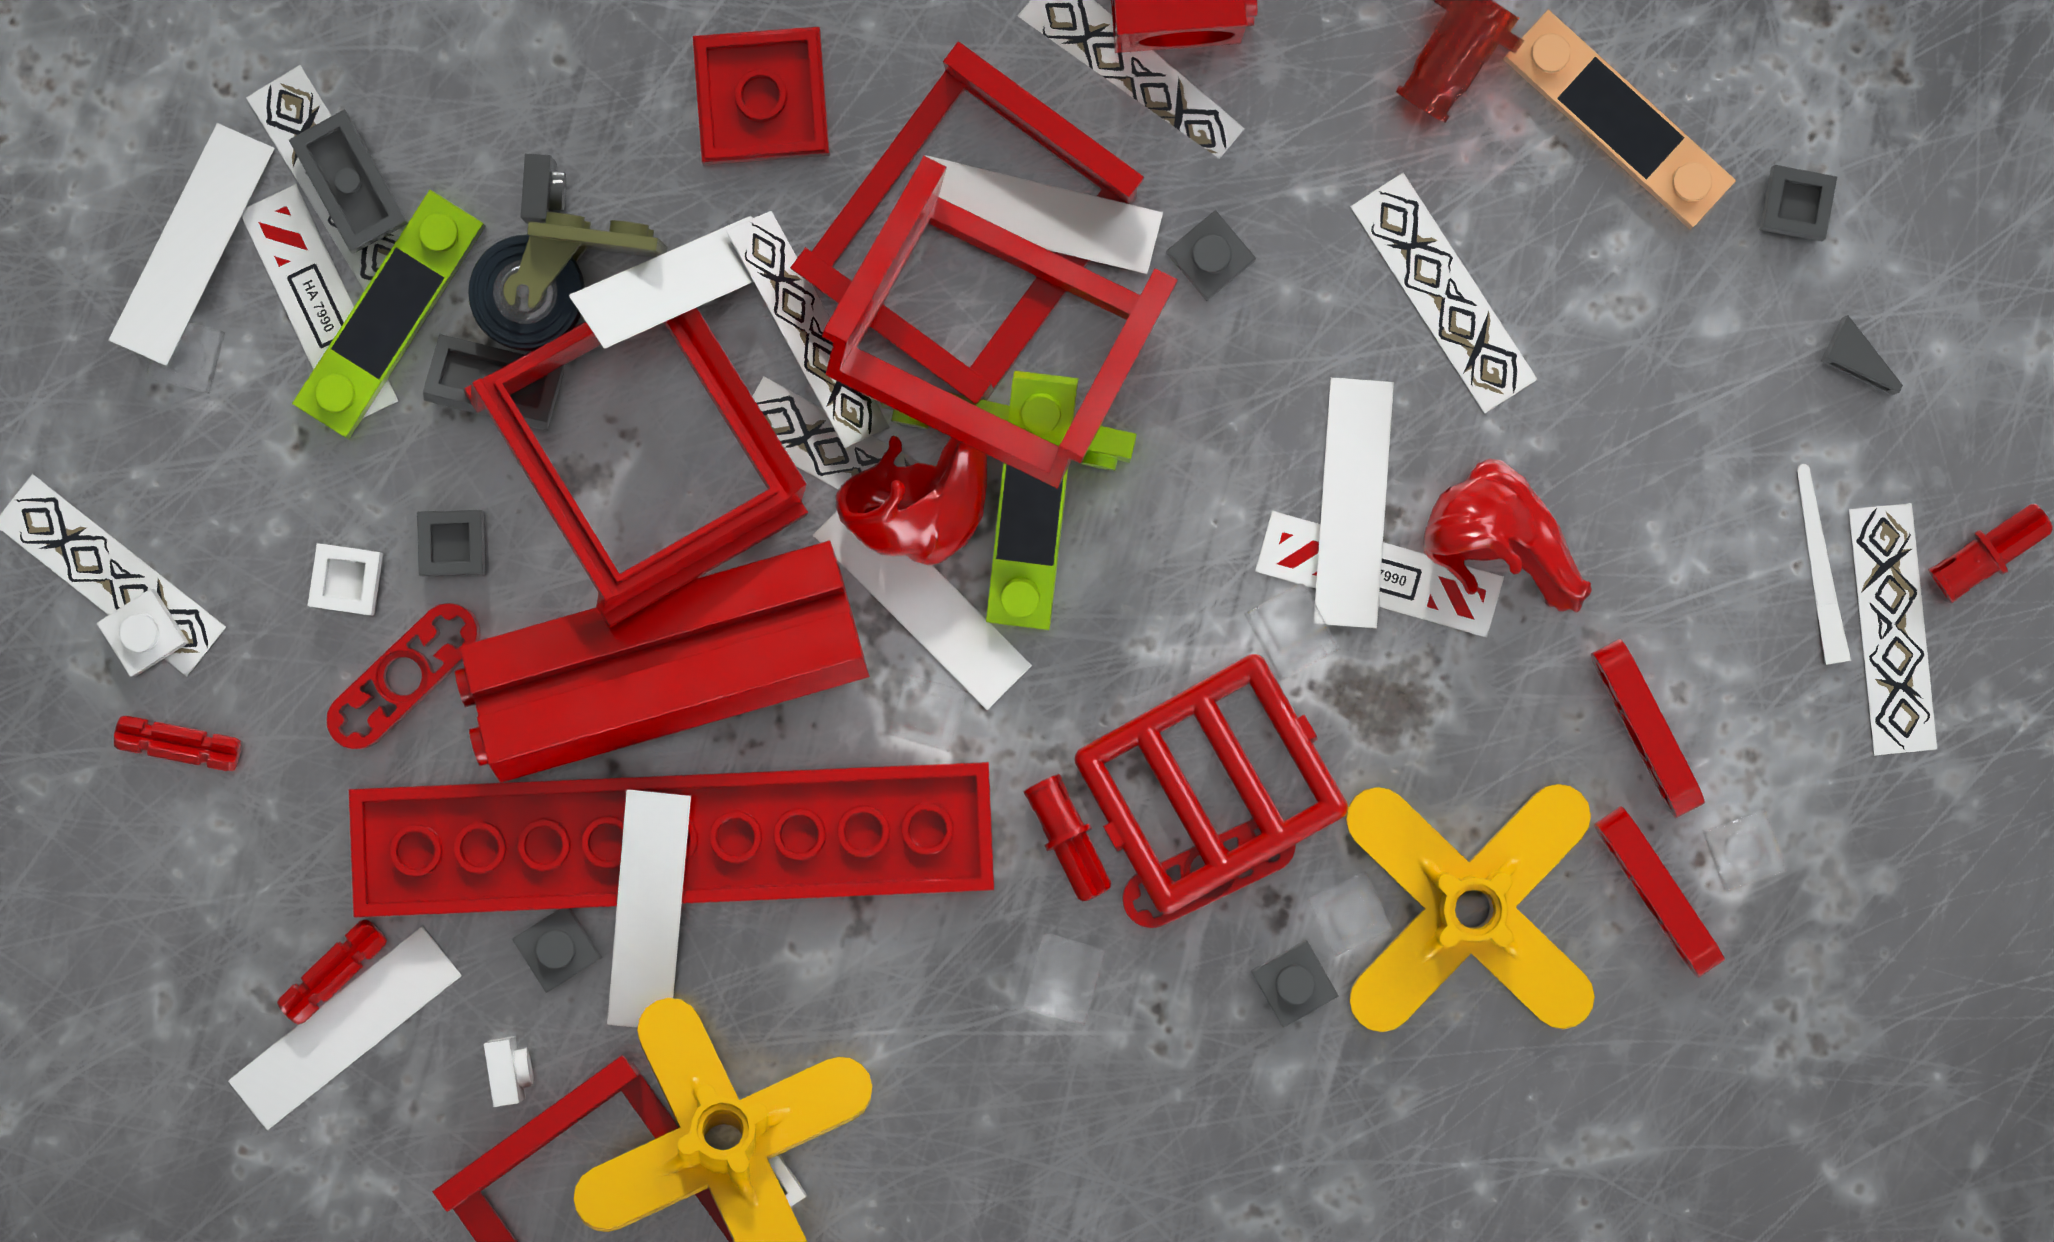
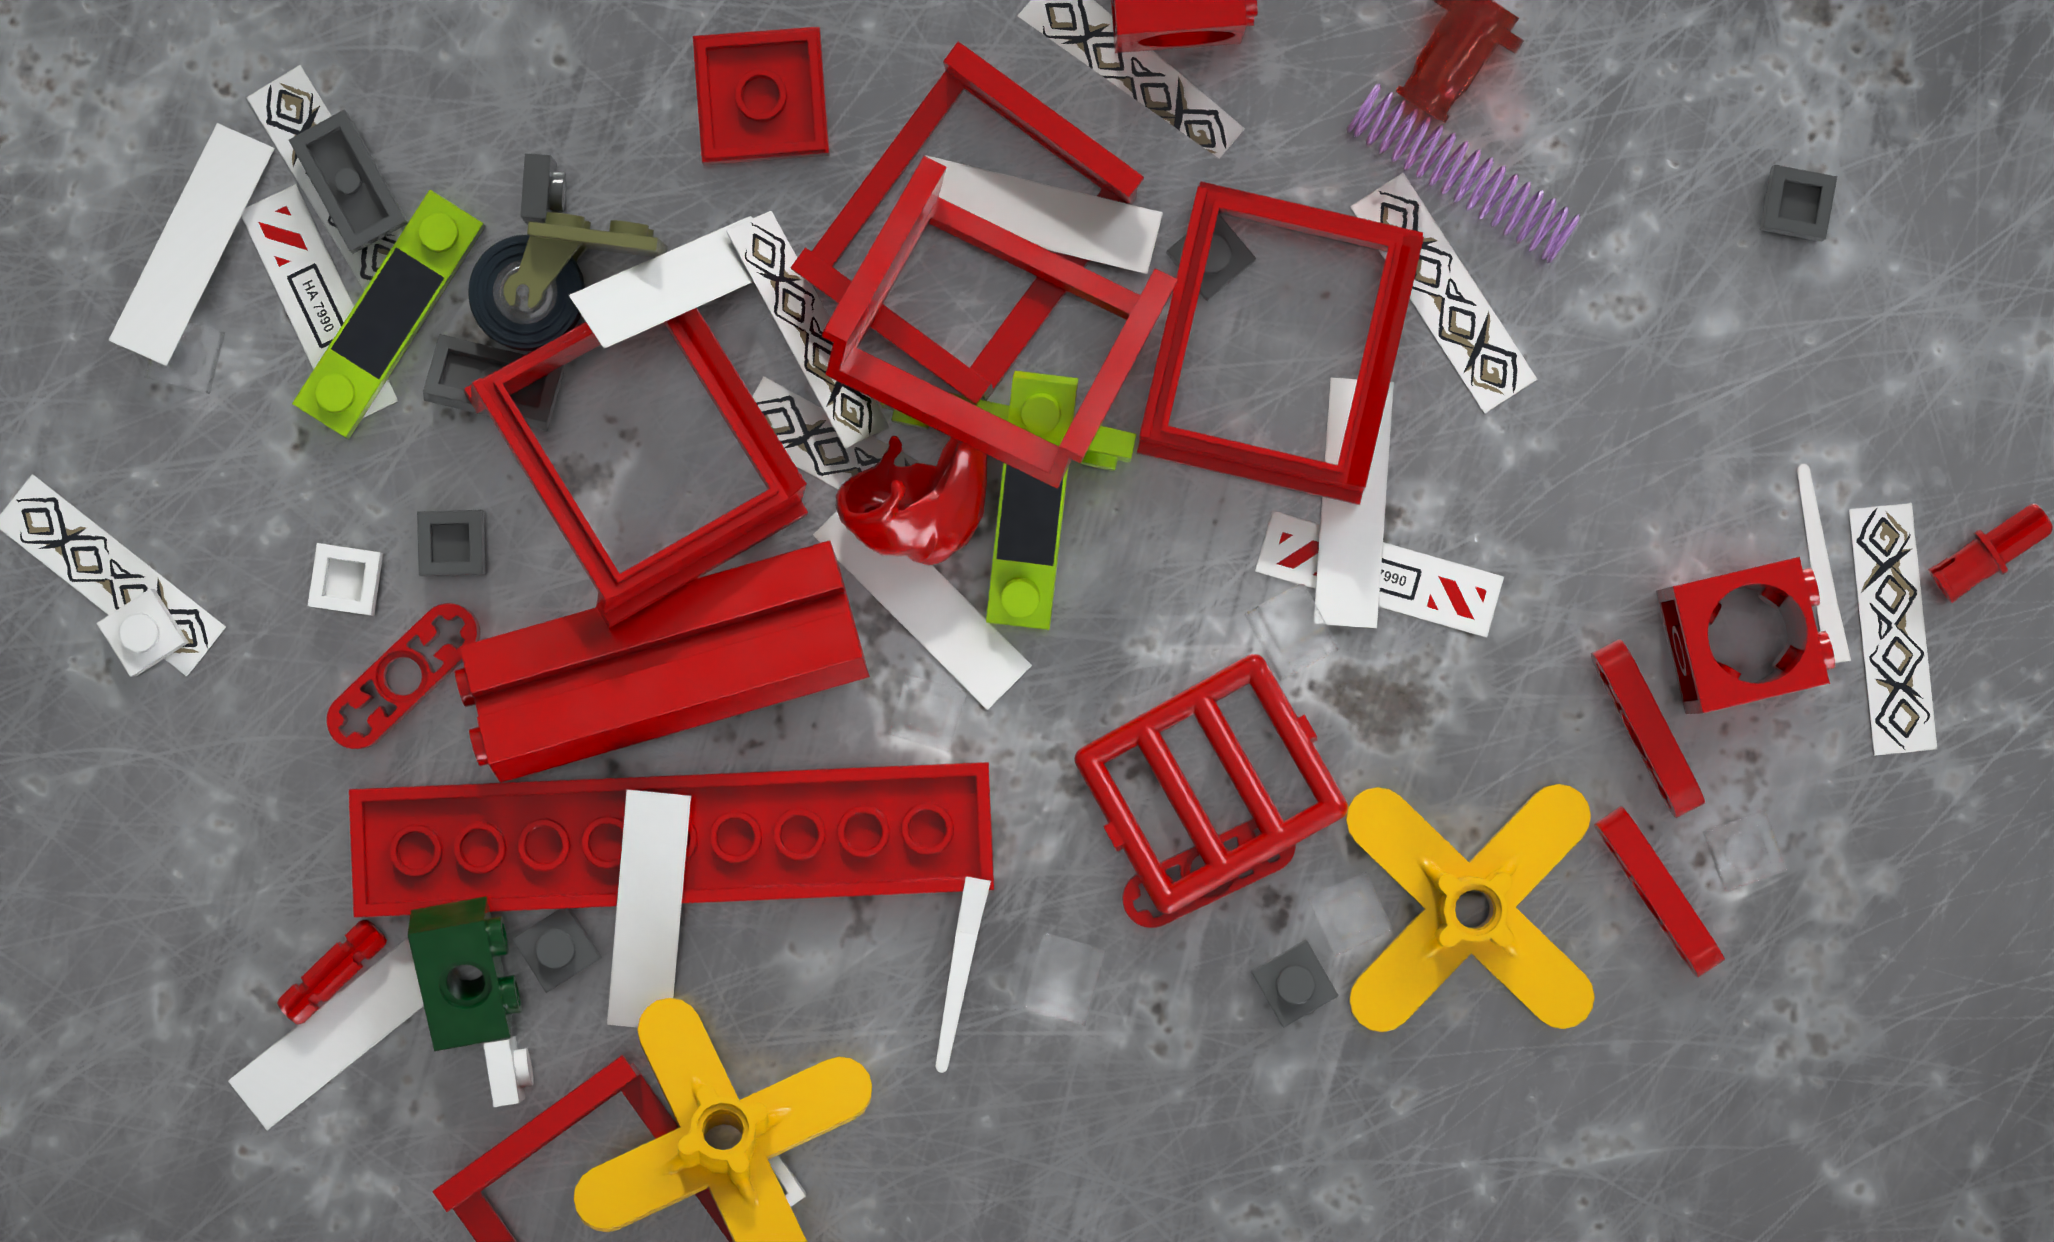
red axle [114,716,241,771] -> none
red axle [1023,774,1111,902] -> none
red piece [1423,459,1592,612] -> none
plate [1503,9,1736,230] -> none
dark grey piece [1821,315,1903,395] -> none
none -> dark green brick [407,896,522,1052]
none -> white sticker [935,876,991,1073]
none -> red piece [1137,181,1424,505]
none -> lavender piece [1347,83,1581,263]
none -> red brick [1656,557,1835,714]

